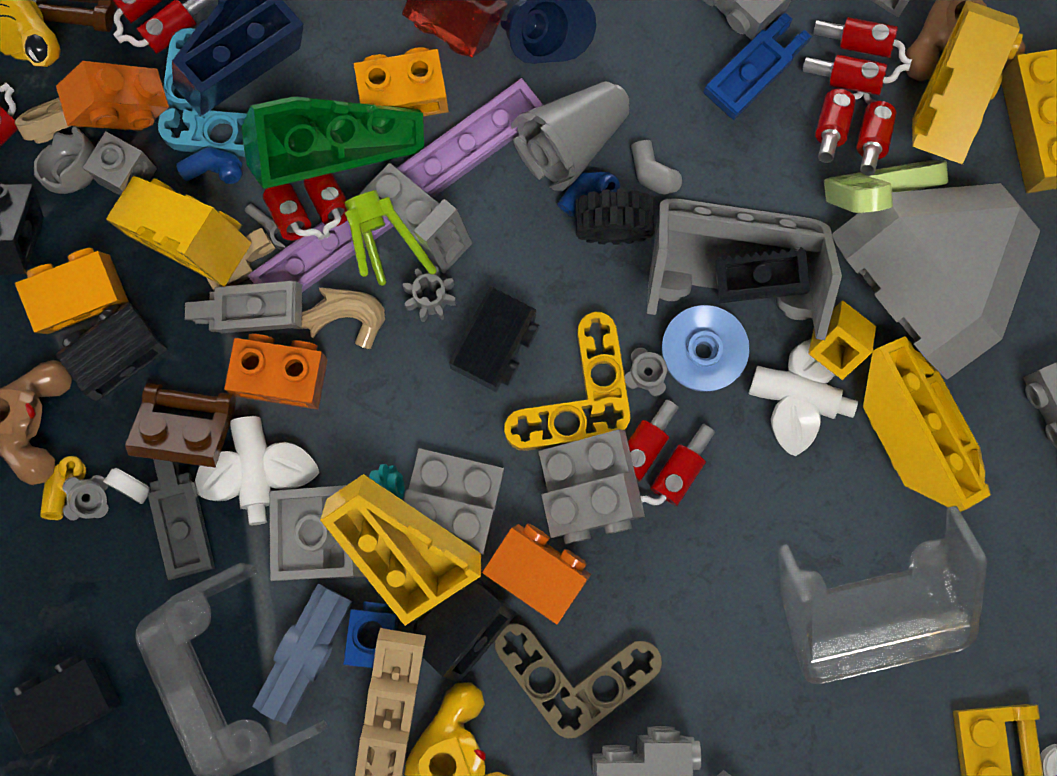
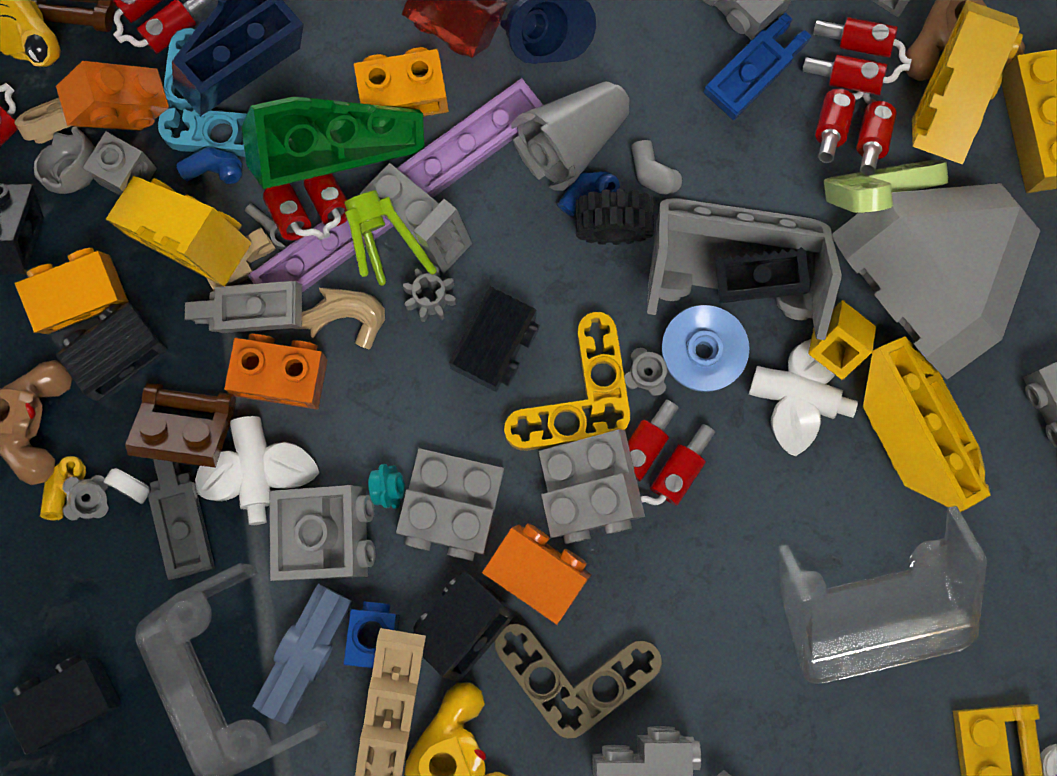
yellow wedge [320,474,481,626] -> none

